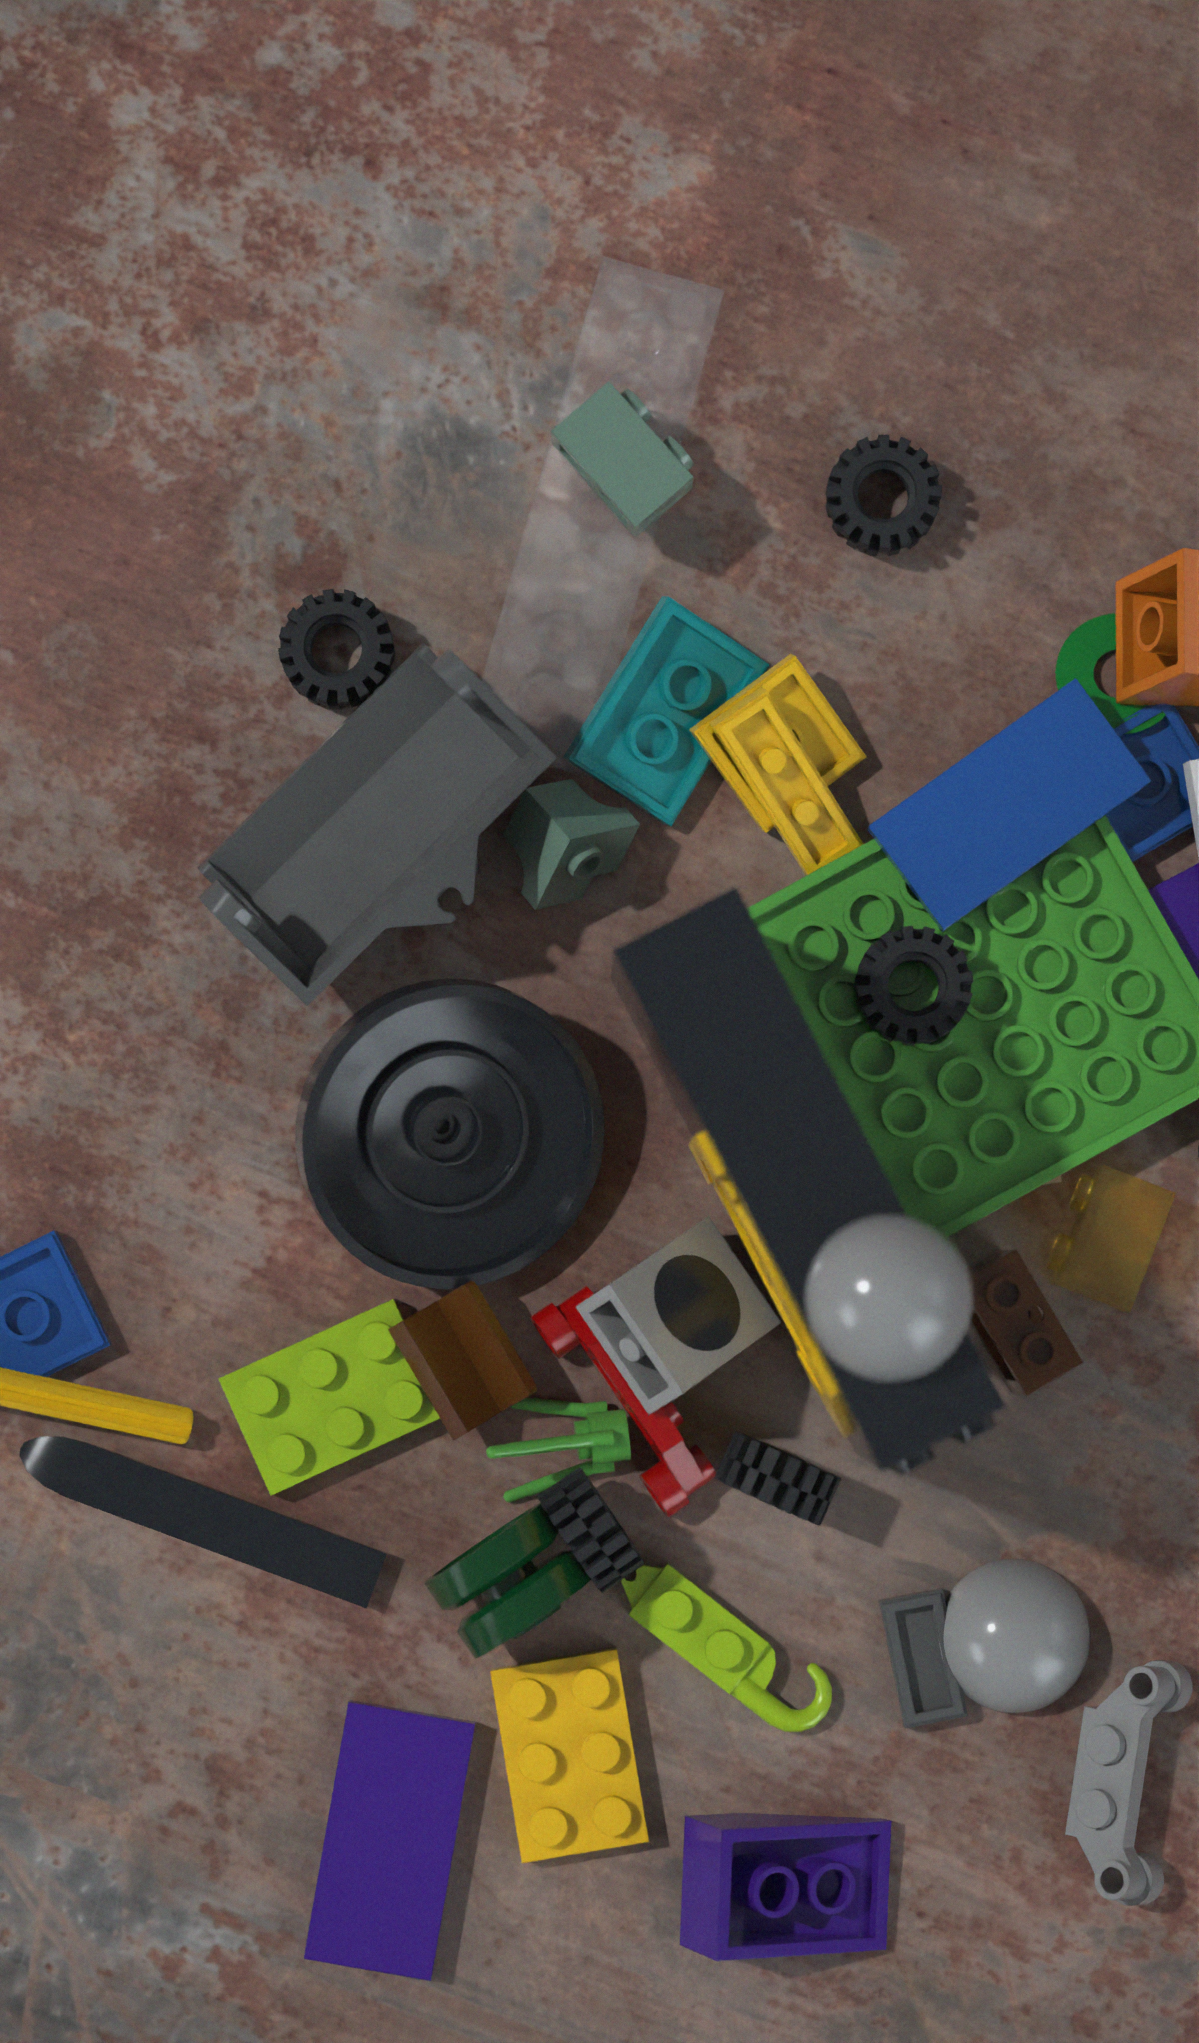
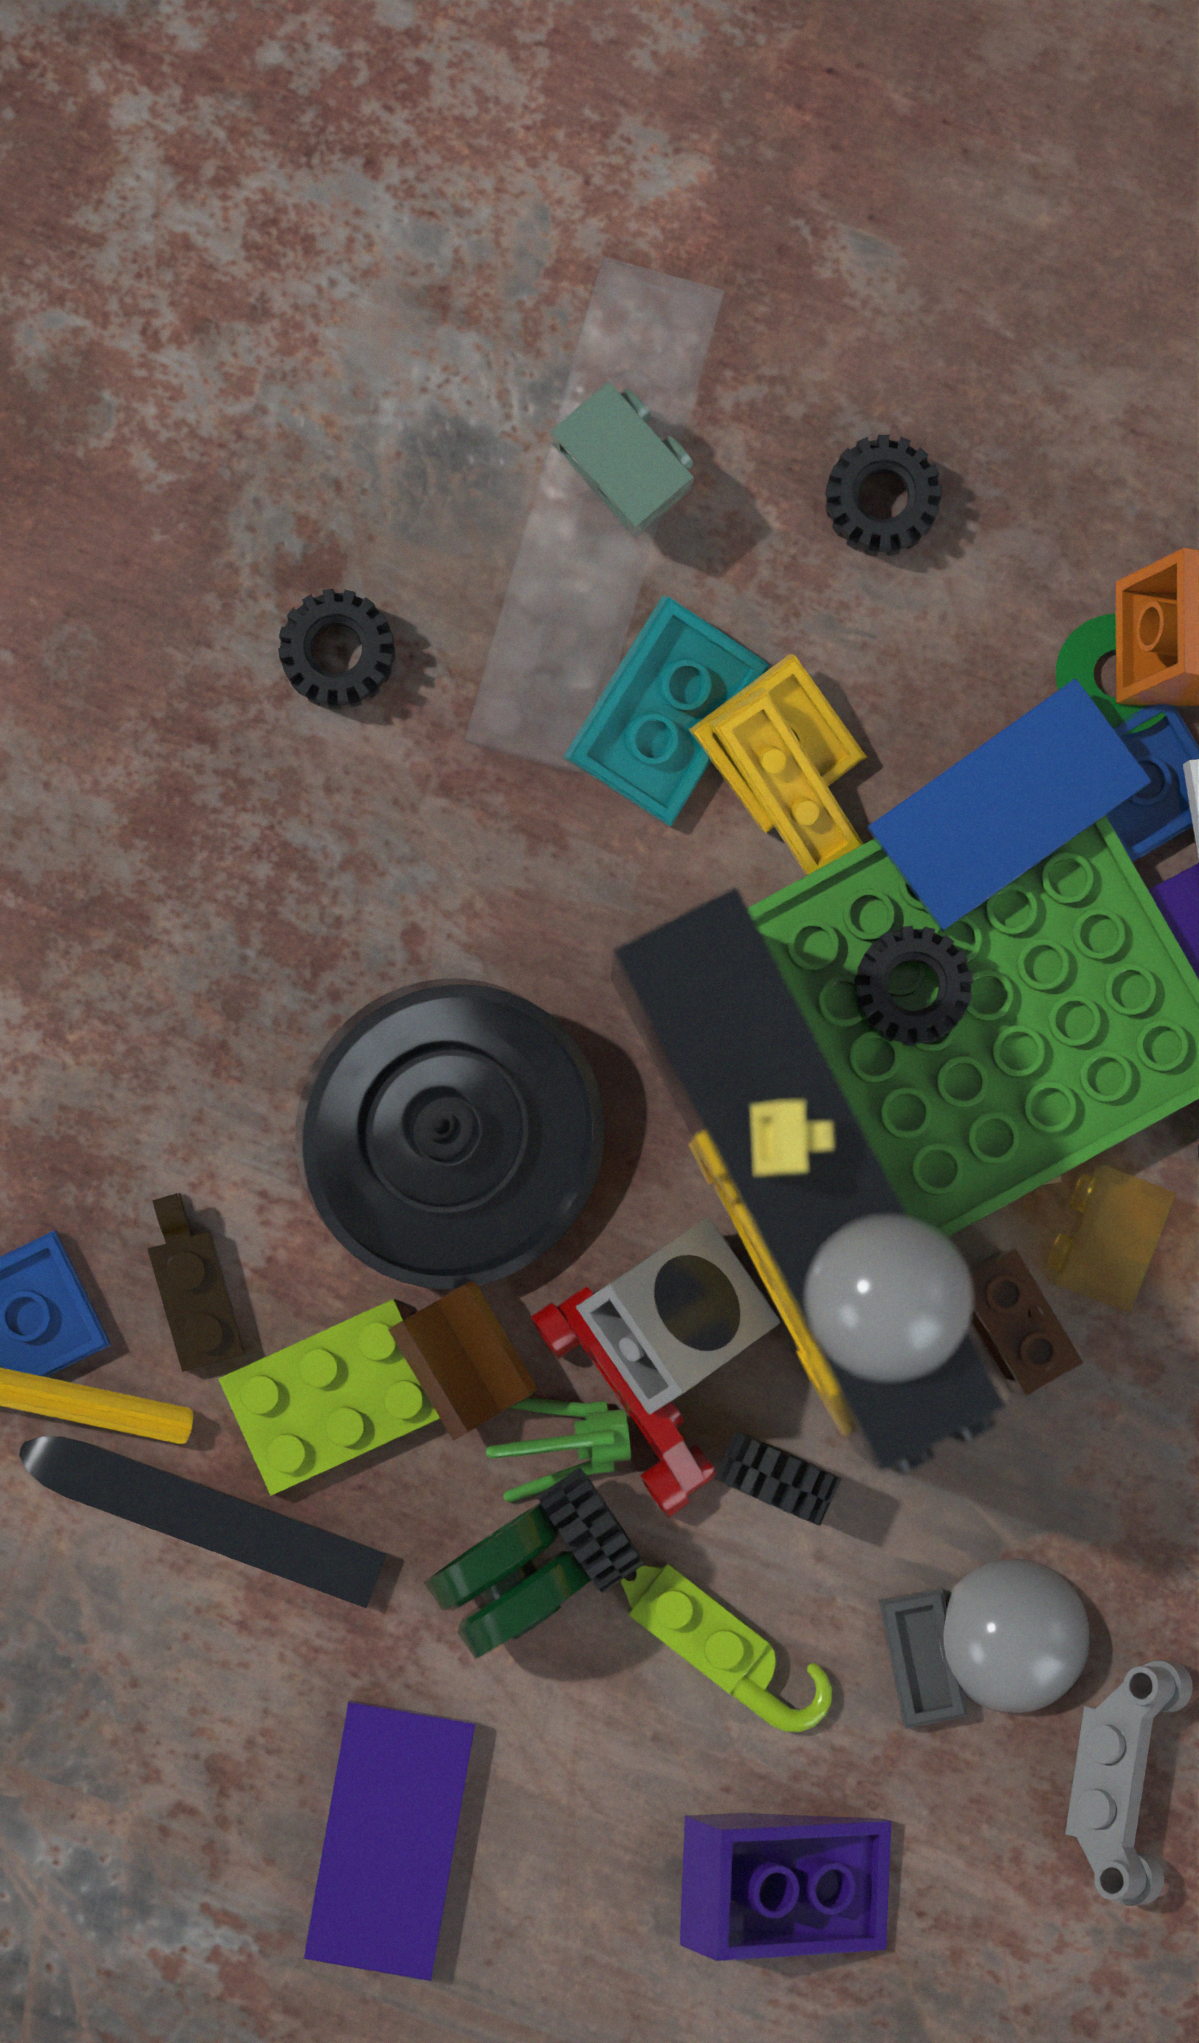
dark grey piece [198,643,557,1006] -> none
yellow plate [490,1647,649,1863] -> none
sand green brick [503,779,640,910] -> none
none -> dark brown plate [148,1193,246,1372]
none -> light yellow tile [751,1101,834,1175]

